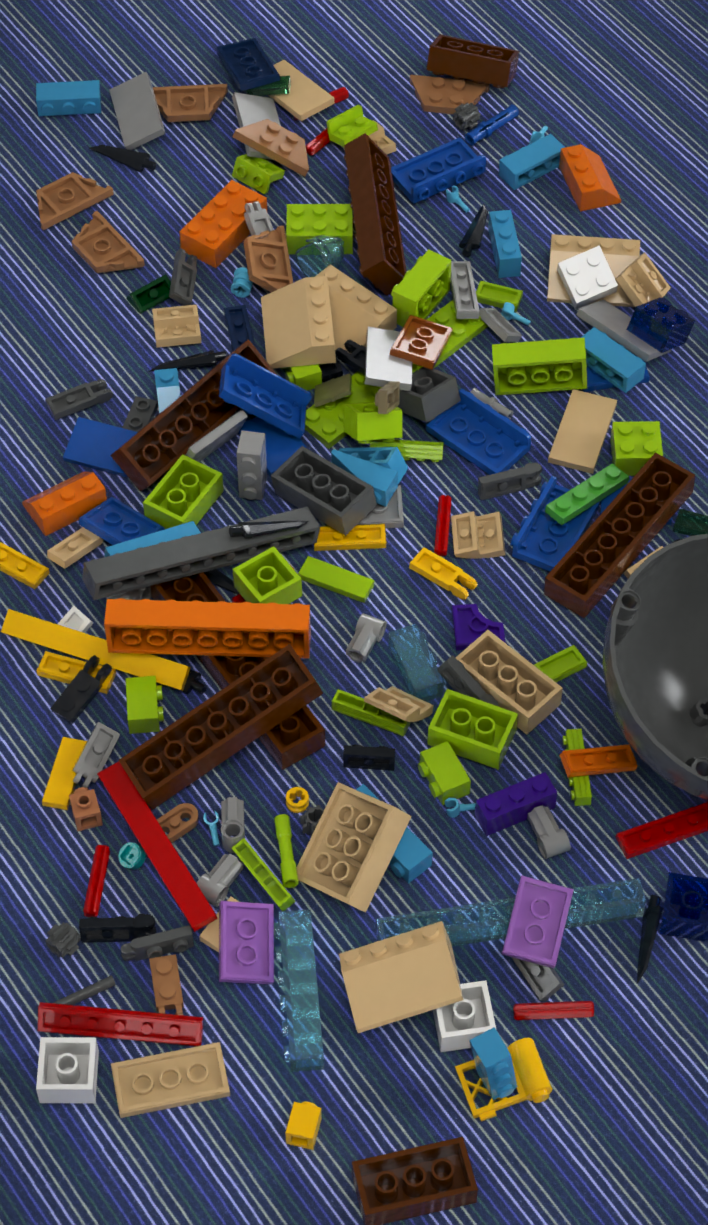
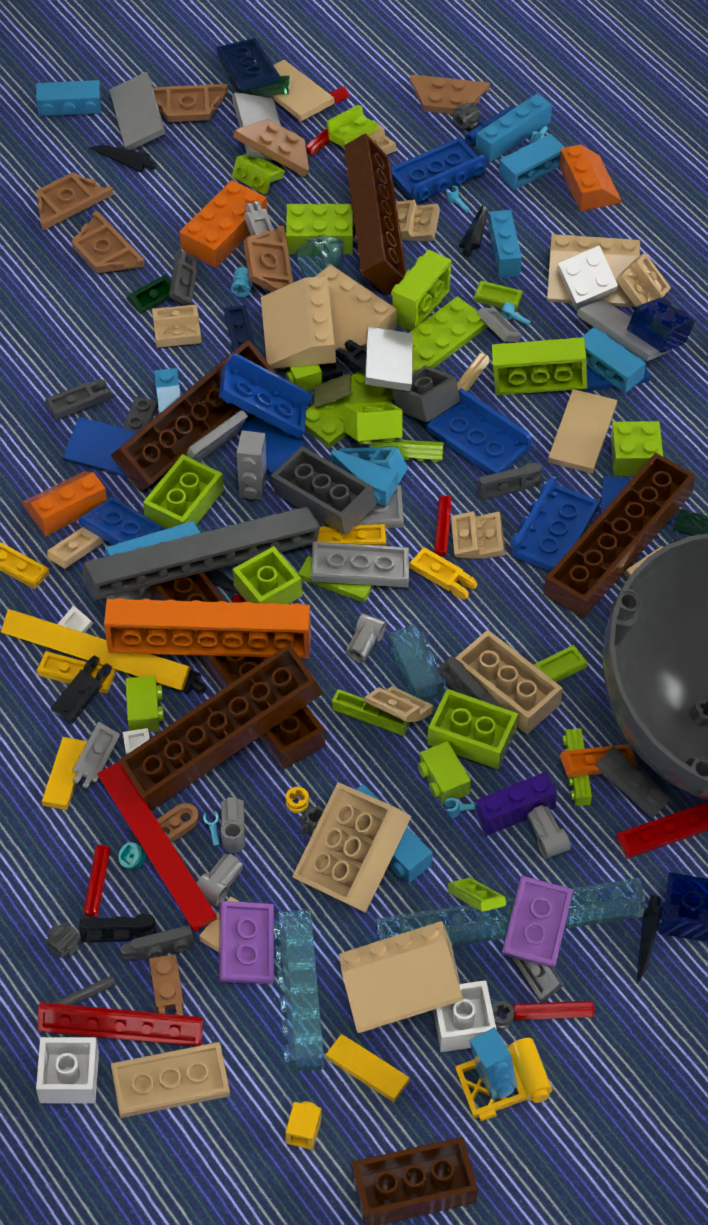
nougat brick [69,787,103,831] -> none
black bar [148,350,226,372] -> none
black bar [229,521,309,538] -> none
lime piece [231,838,296,911] -> none
lime piece [274,814,299,888] -> none
black plate [343,744,395,771] -> none
dark tan plate [375,381,400,414] -> none
dark orange tile [389,315,453,370] -> none
reddish brown brick [426,34,520,88] -> none
light grey tile [450,261,480,319] -> none
dark purple tile [452,604,505,650] -> none
light grey pin [471,388,514,419] -> none
bright green plate [545,463,629,525] -> none
none -> white plate [123,728,150,755]
none -> light grey tile [311,542,409,587]
none -> yellow tile [326,1034,410,1103]
none -> tan slope [396,200,440,241]
none -> lime tile [447,877,506,912]
none -> tan axle [457,353,489,391]
none -> dark azure brick [475,93,552,163]
none -> dark grey bush [492,1001,514,1029]
none -> dark grey plate [595,746,670,818]

